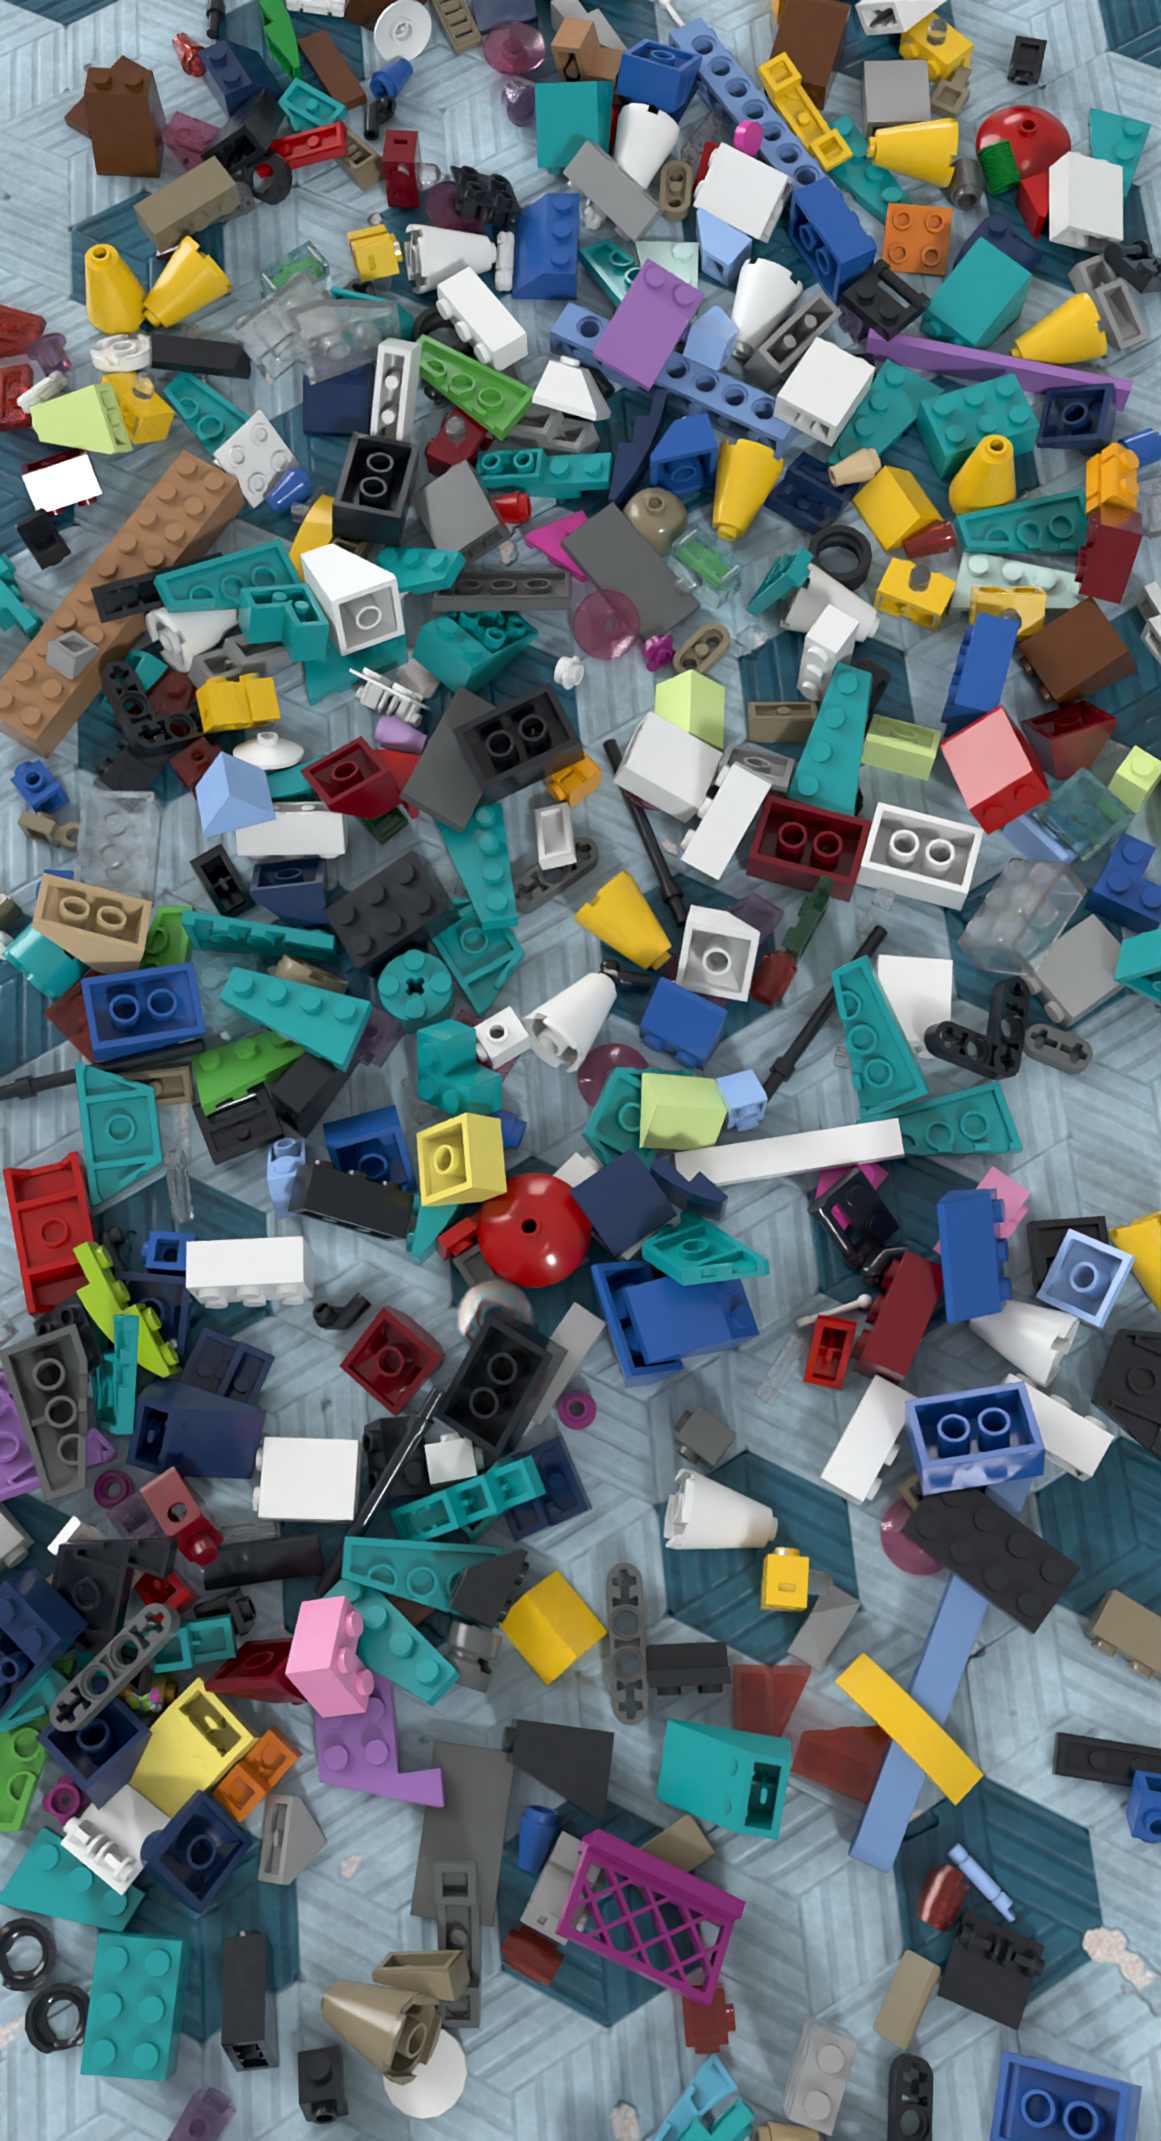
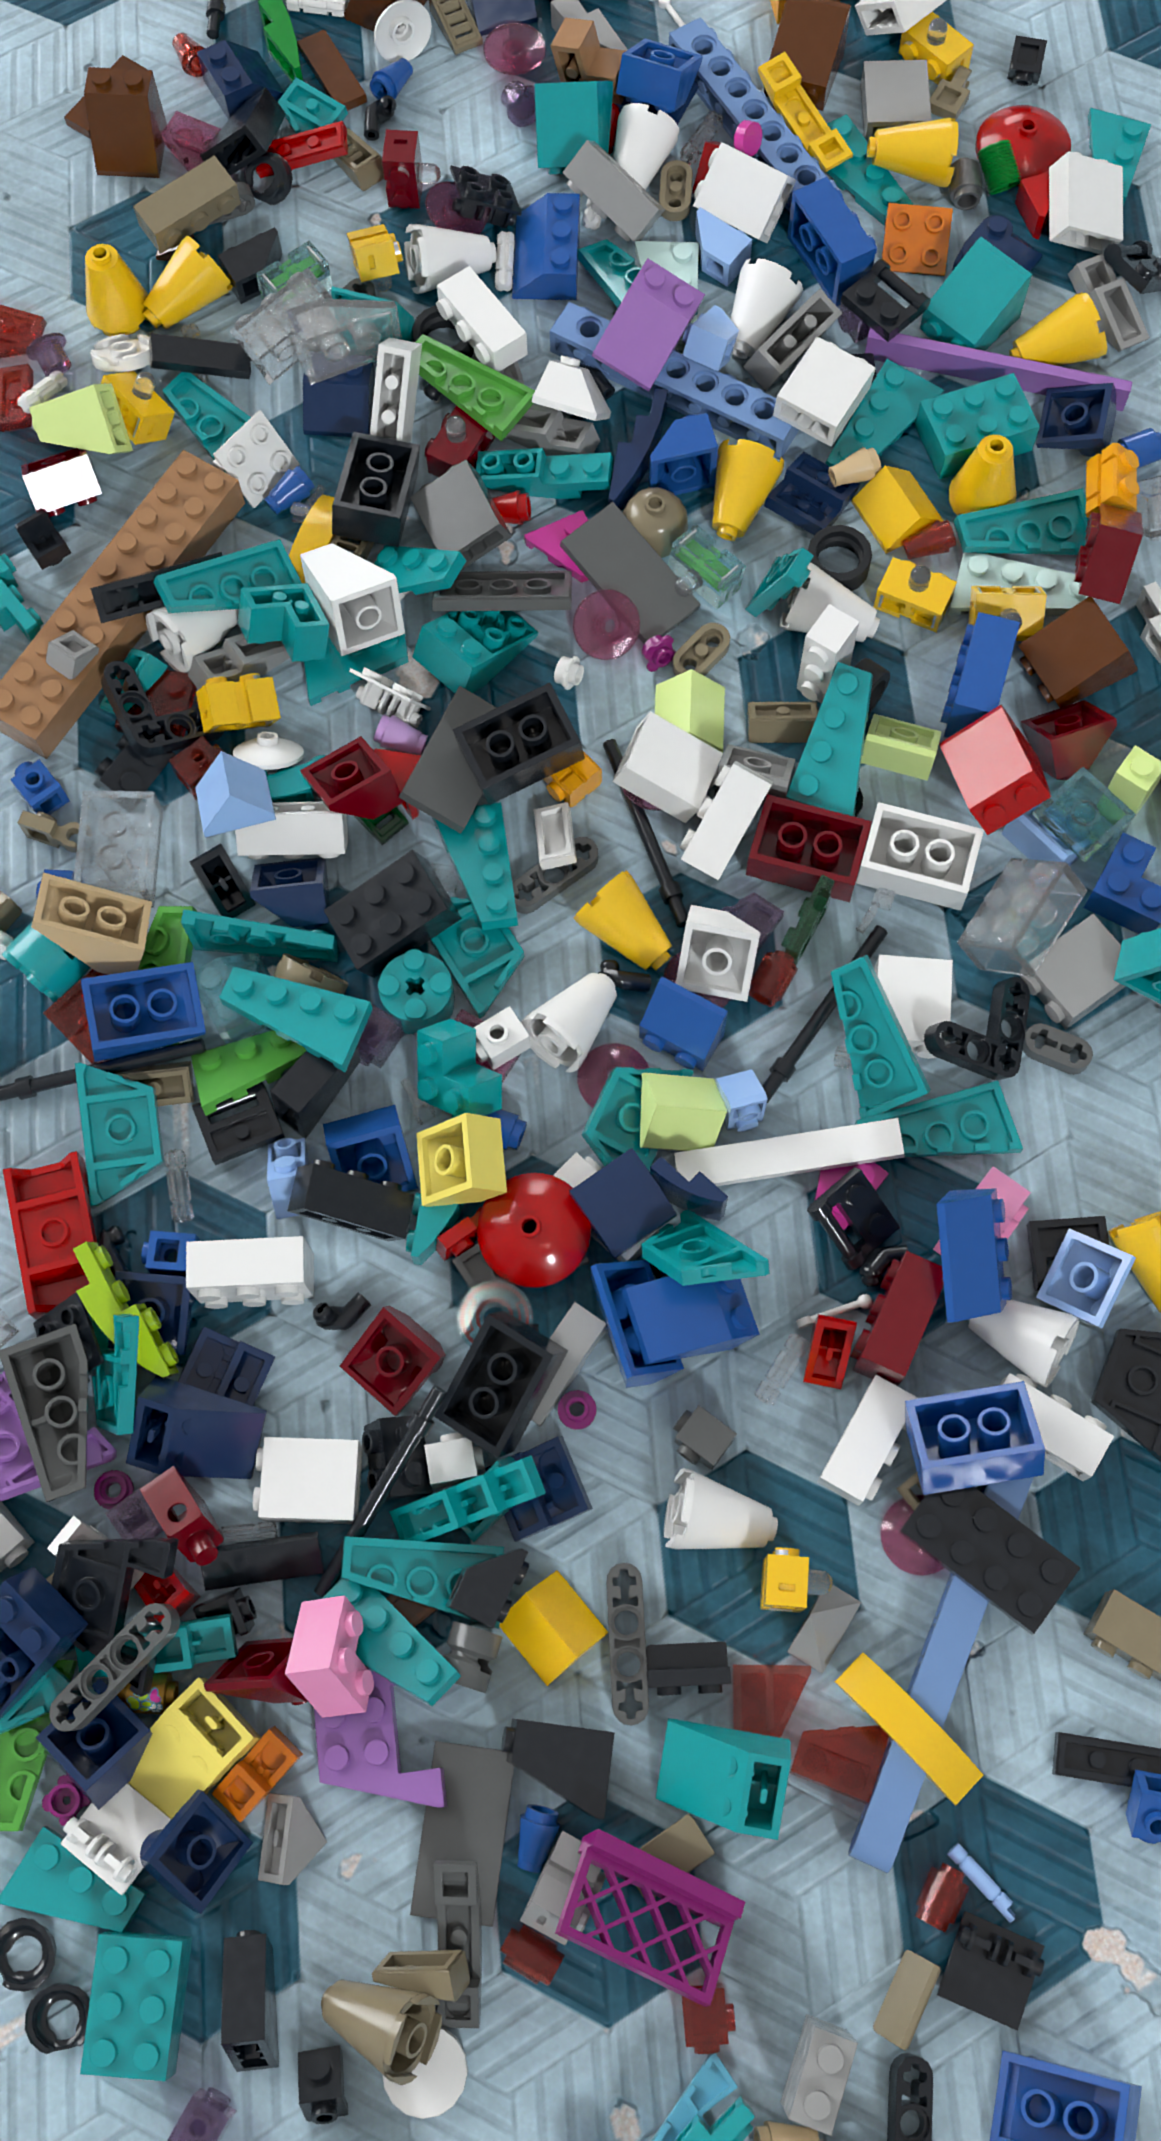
none -> black slope [218,227,283,304]

